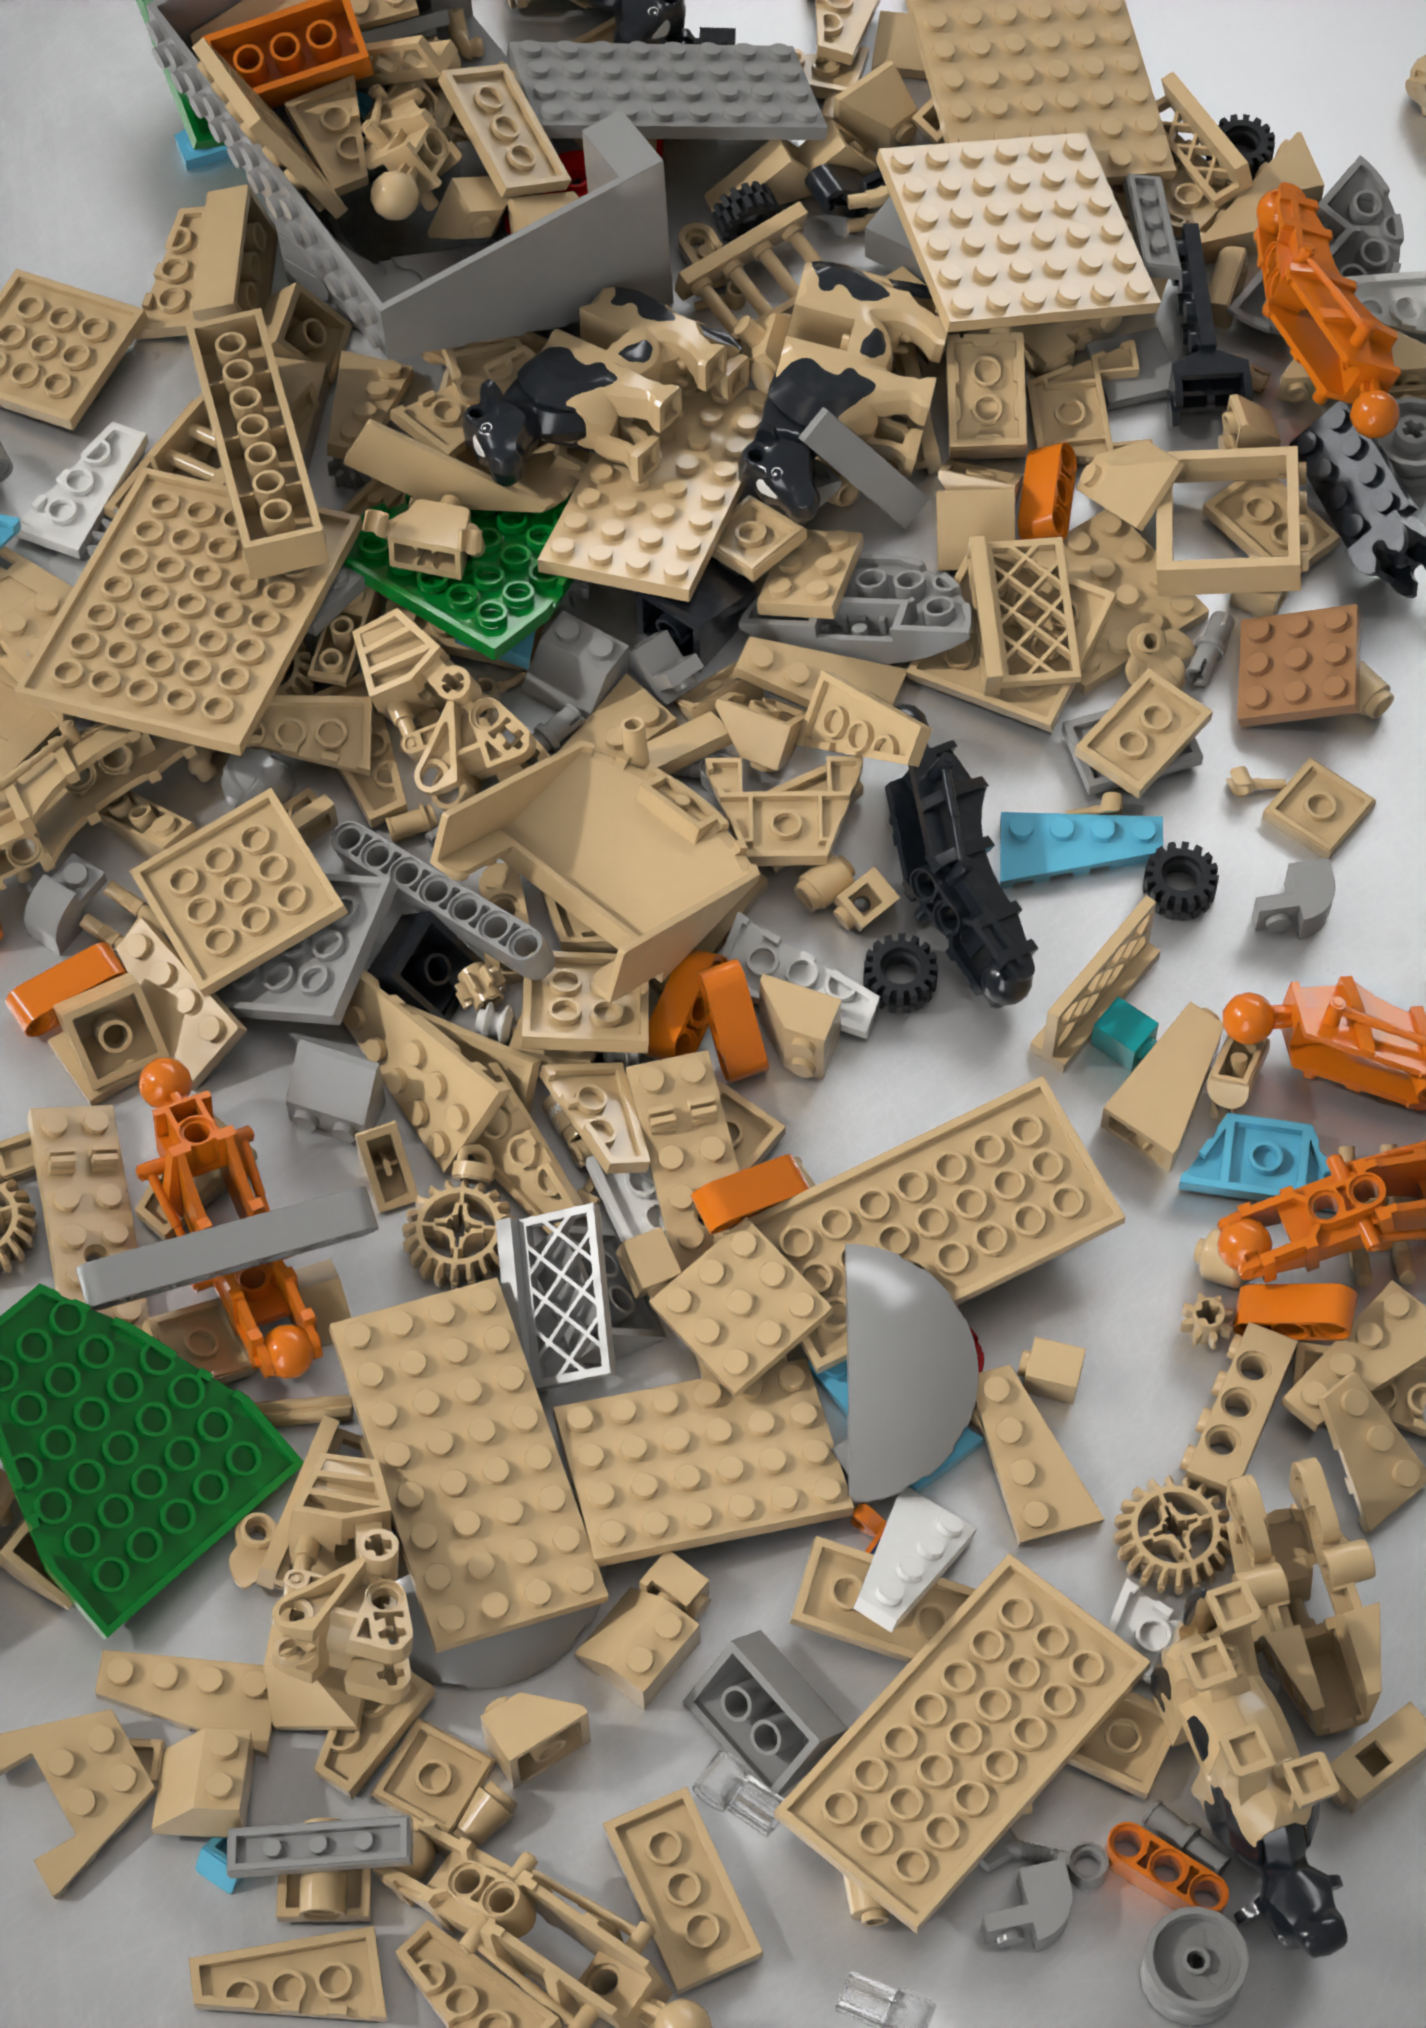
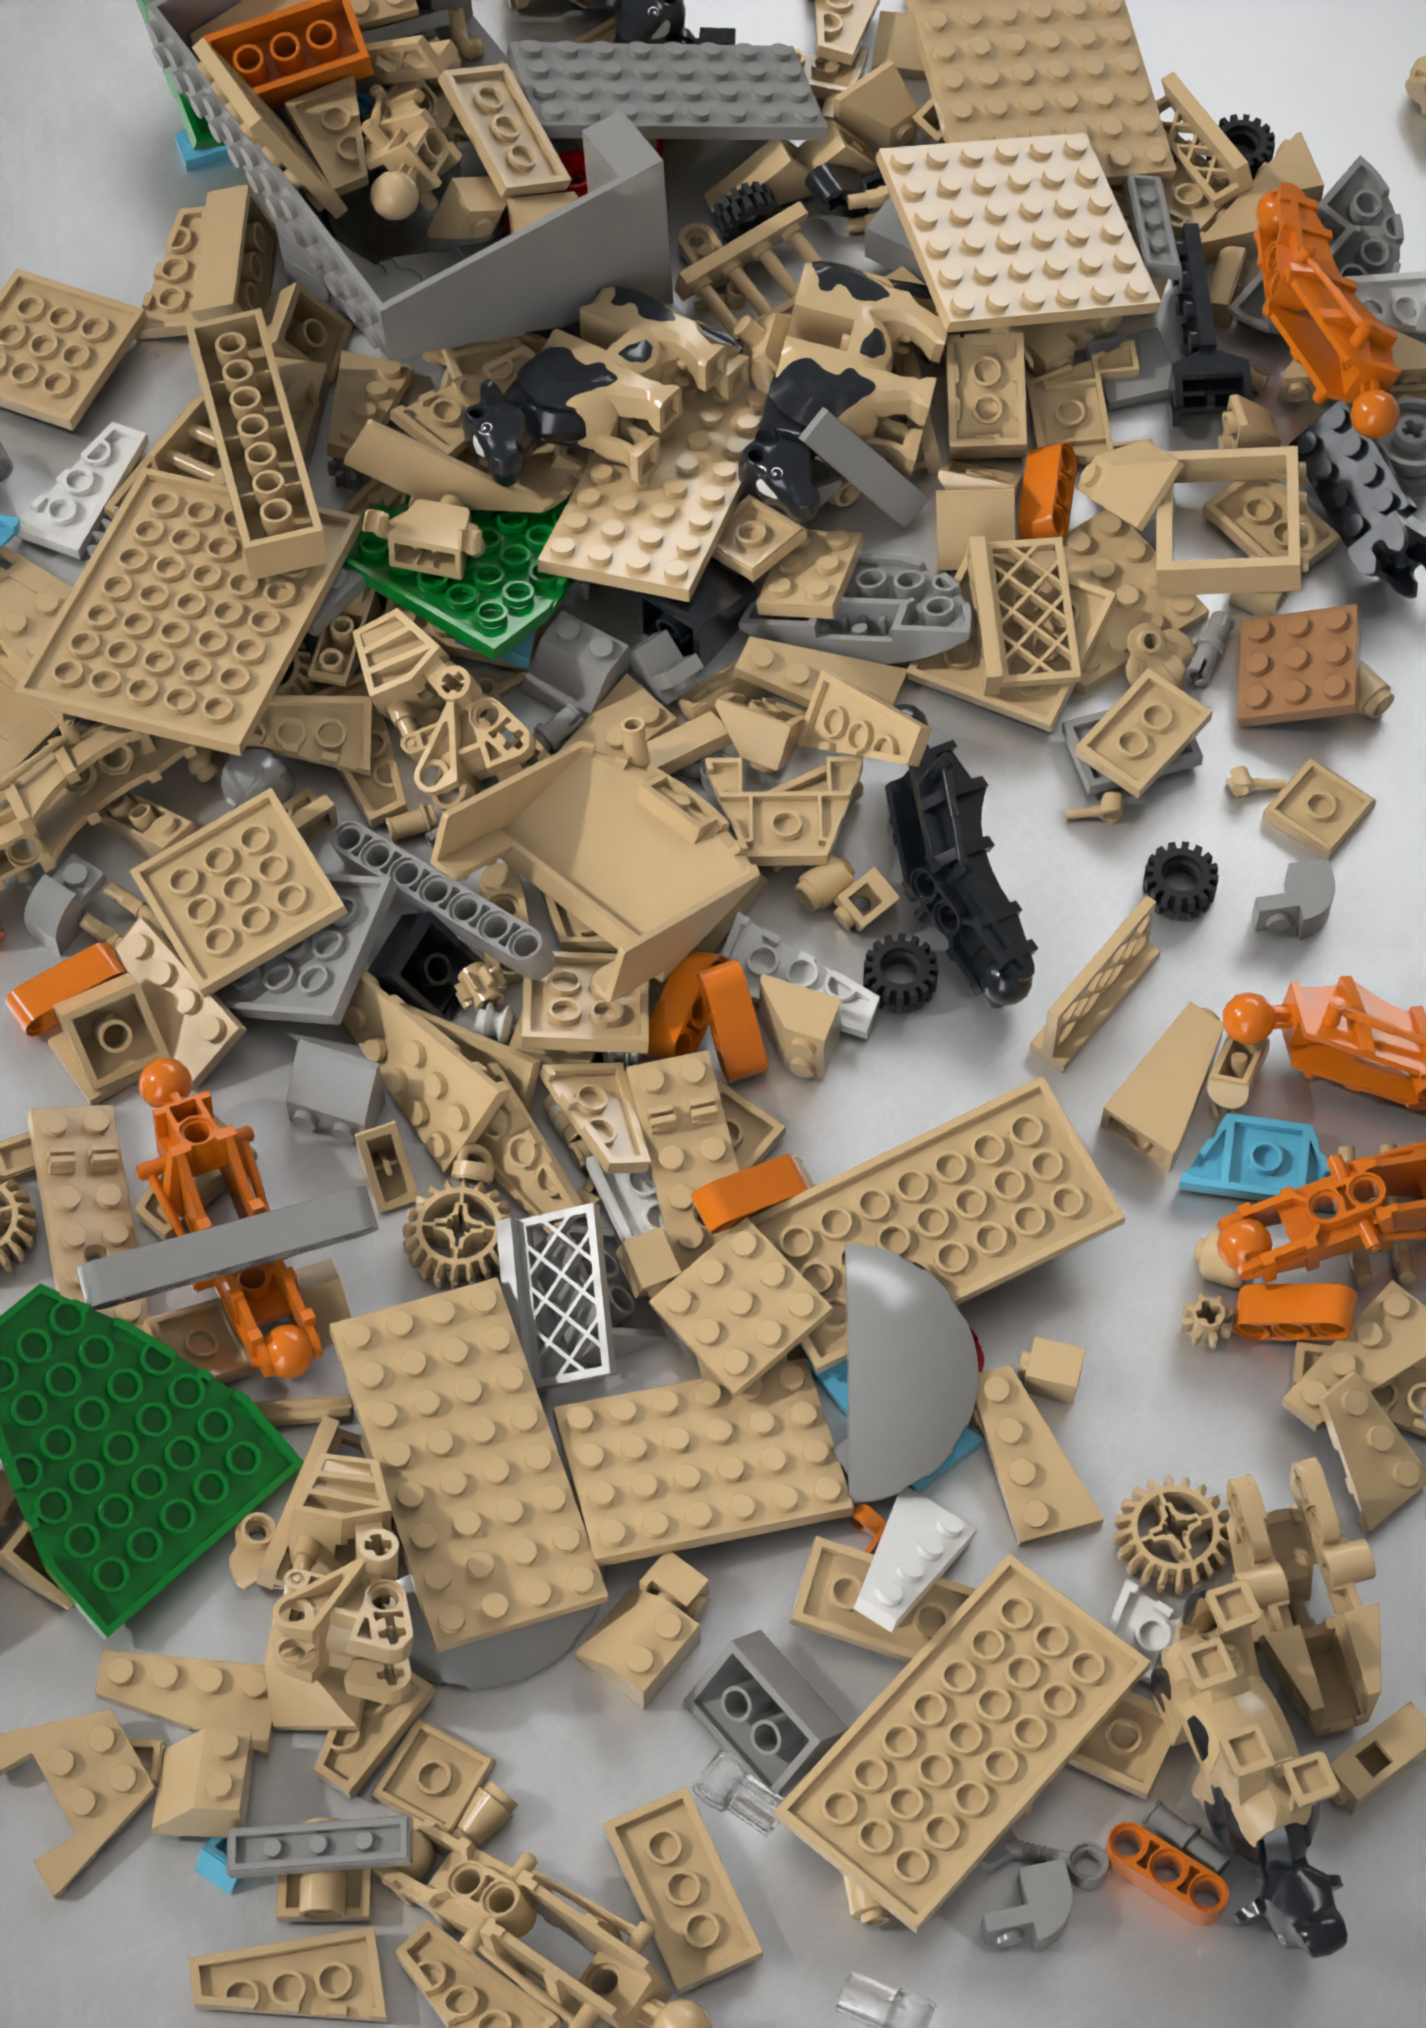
tan slope [480,1692,591,1789] -> none
medium azure wing [1000,812,1163,889] -> none
teal brick [1091,996,1159,1071] -> none
light grey wheel [1139,1906,1249,2026] -> none
tan brick [1179,1322,1298,1504] -> none

